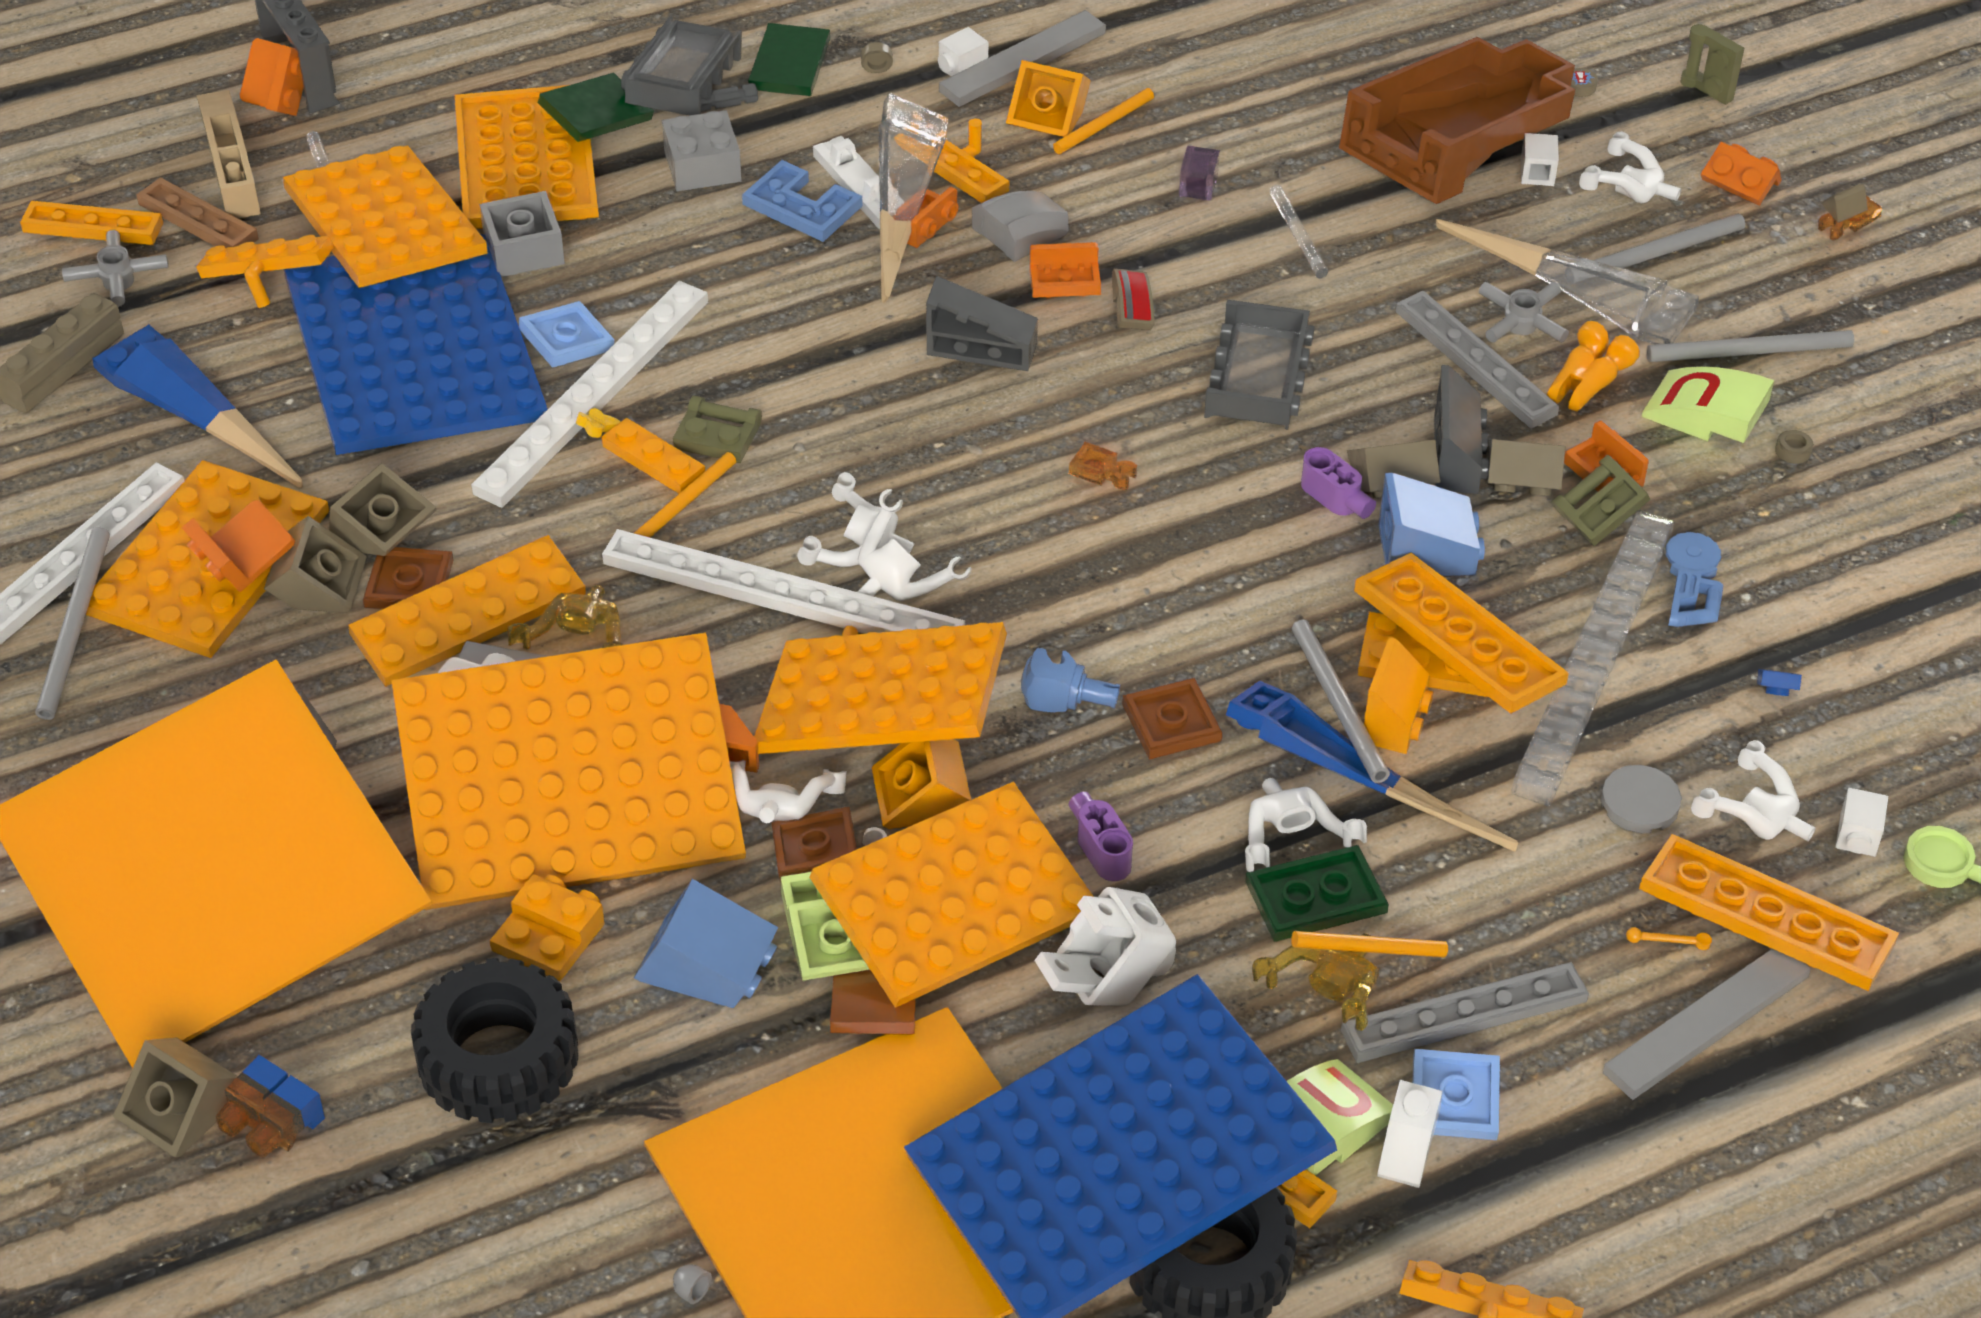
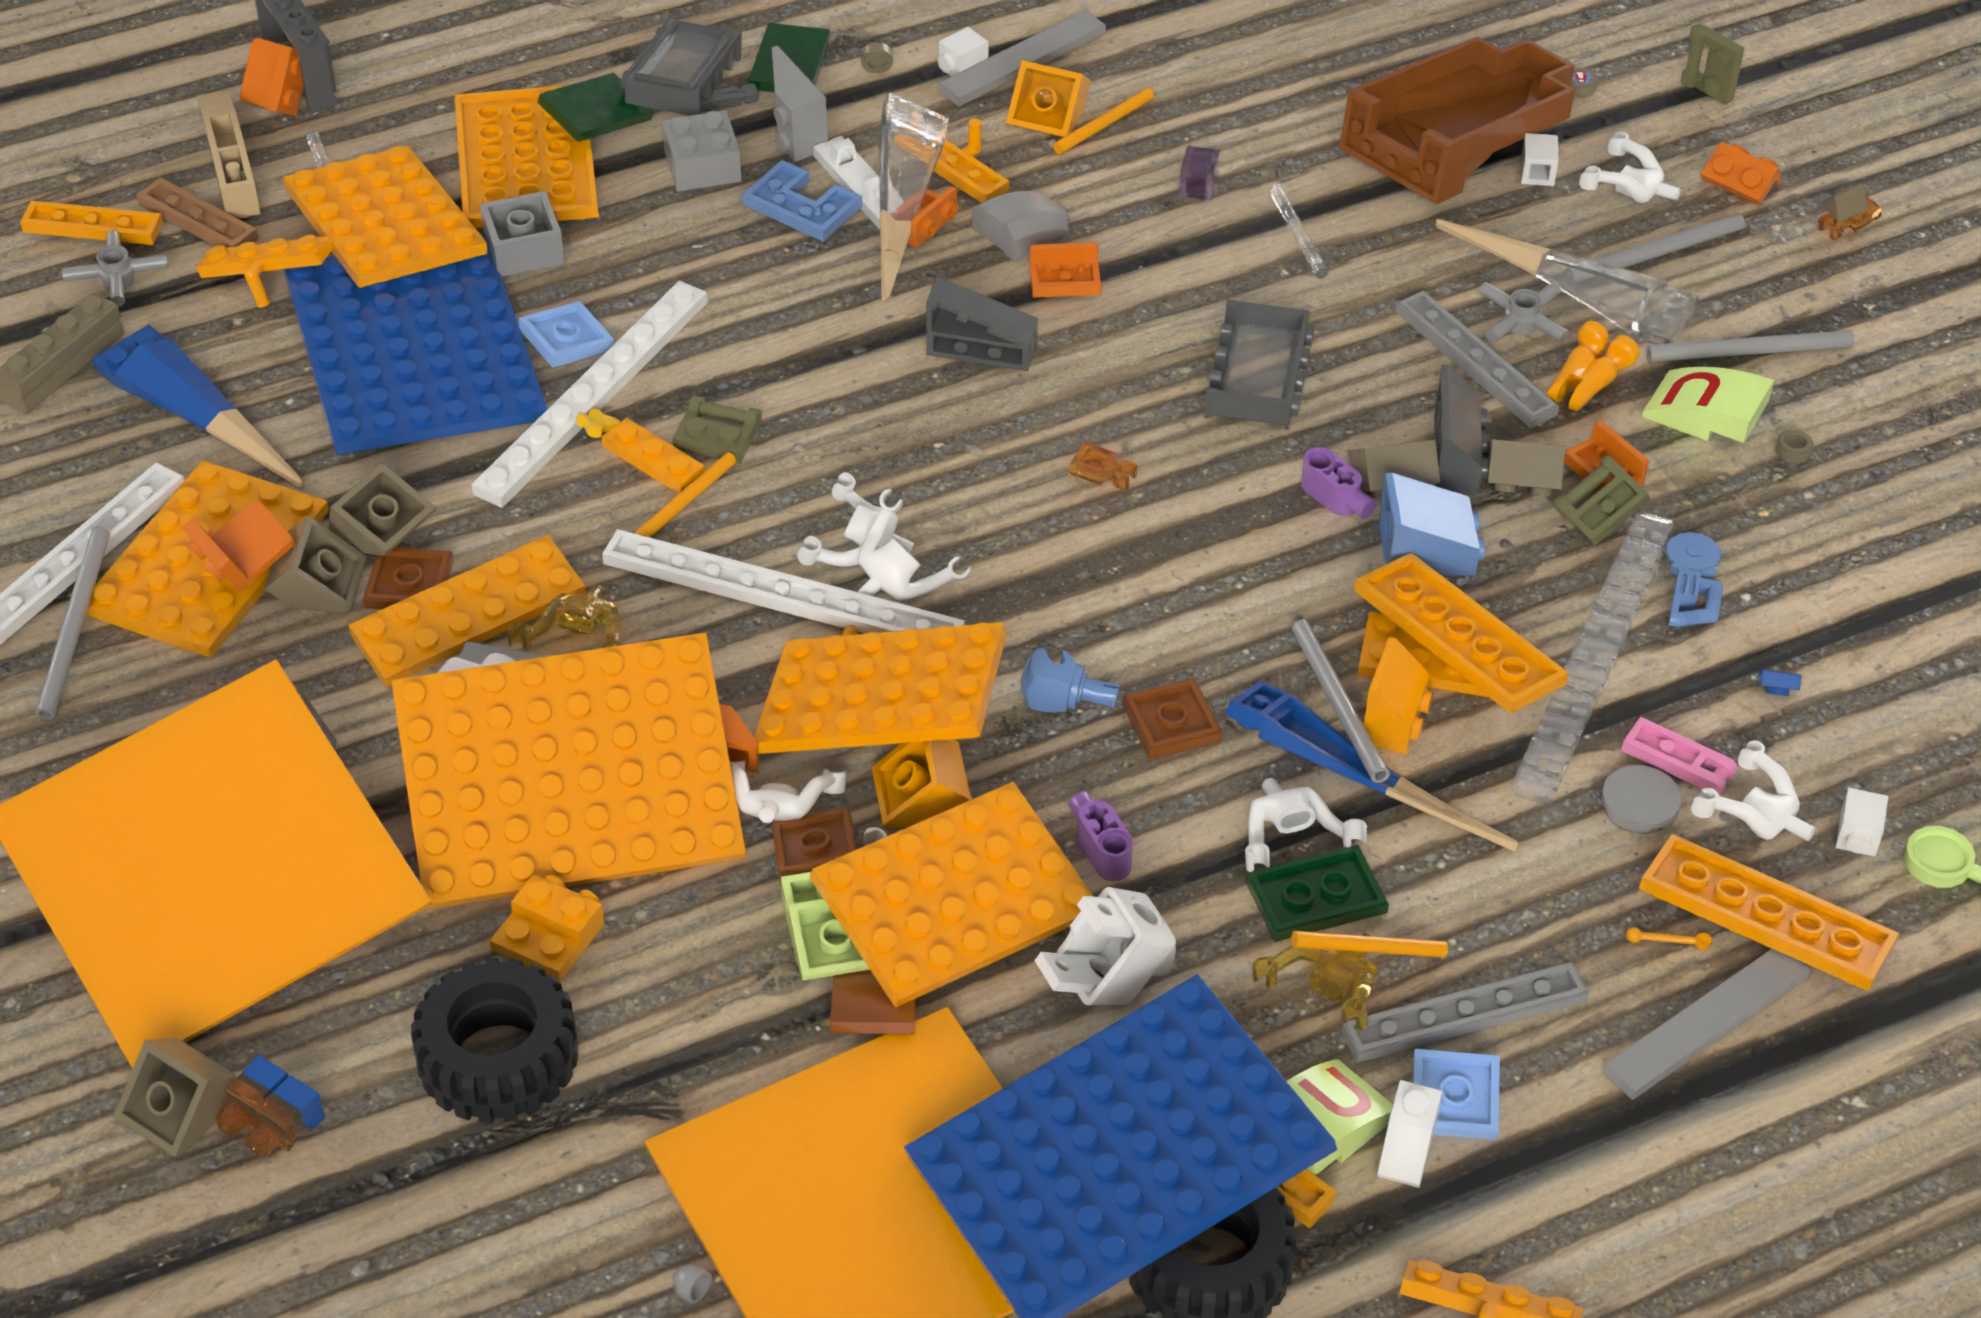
medium blue slope [634,879,778,1008] -> none
slope [1112,269,1155,330] -> none
none -> light grey slope [772,46,828,162]
none -> bright pink plate [1621,717,1738,796]

